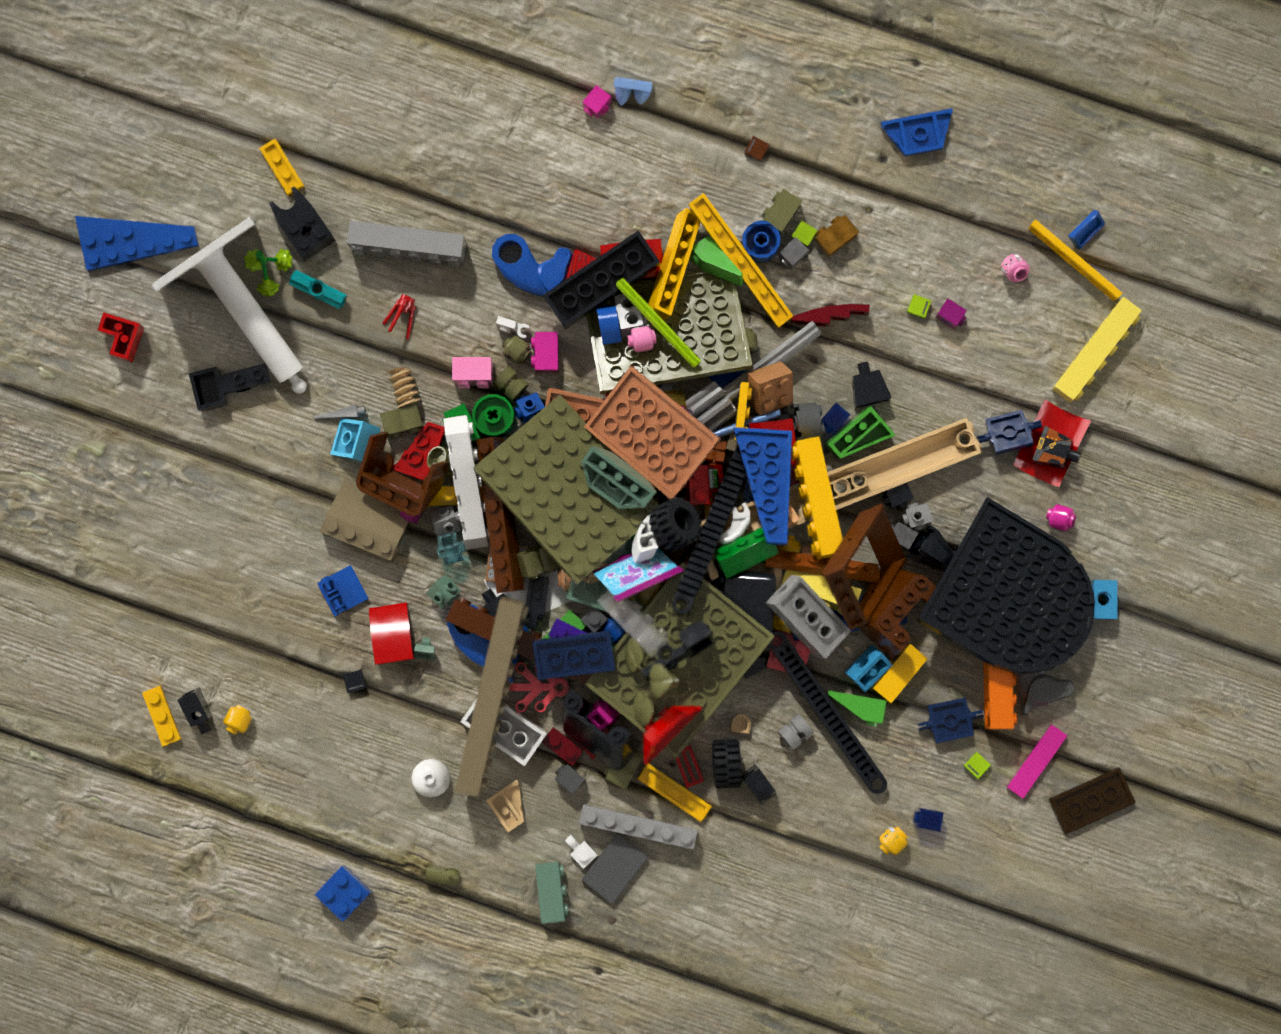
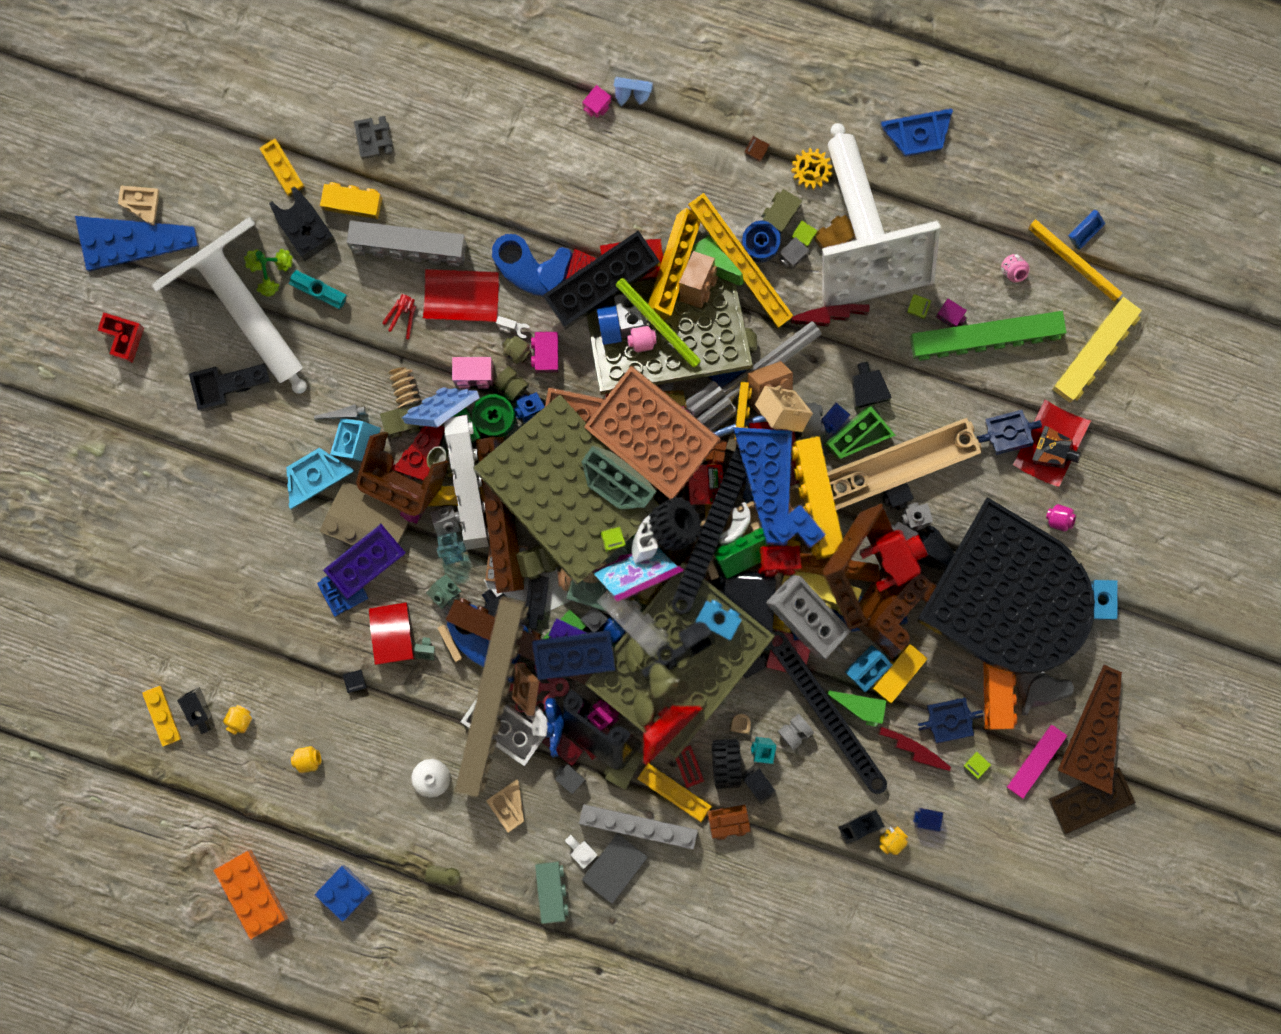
none -> tan wing [118,186,160,226]
none -> orange brick [213,850,288,939]
none -> medium azure wing [286,448,355,510]
none -> yellow head [291,746,322,773]
none -> yellow brick [320,182,382,219]
none -> dark purple tile [323,524,405,600]
none -> dark grey plate [354,116,393,159]
none -> medium blue plate [402,387,480,427]
none -> red sticker [422,269,499,322]
none -> tan tile [438,625,463,663]
none -> medium nougat tile [512,663,539,716]
none -> white piece [525,707,547,737]
none -> blue animal [545,698,564,757]
none -> lime tile [600,527,625,552]
none -> medium nougat brick [679,251,718,308]
none -> dark azure brick [696,599,742,640]
none -> dark orange brick [707,804,750,840]
none -> teal brick [751,737,777,764]
none -> tan brick [755,386,813,432]
none -> red bracket [759,546,802,576]
none -> blue plate [769,505,826,548]
none -> yellow gear [791,148,833,190]
none -> white piece [822,123,940,307]
none -> black brick [838,809,885,844]
none -> red piece [860,530,928,592]
none -> dark red slope [878,727,951,771]
none -> bright green brick [910,311,1067,361]
none -> reddish brown wing [1057,665,1122,795]

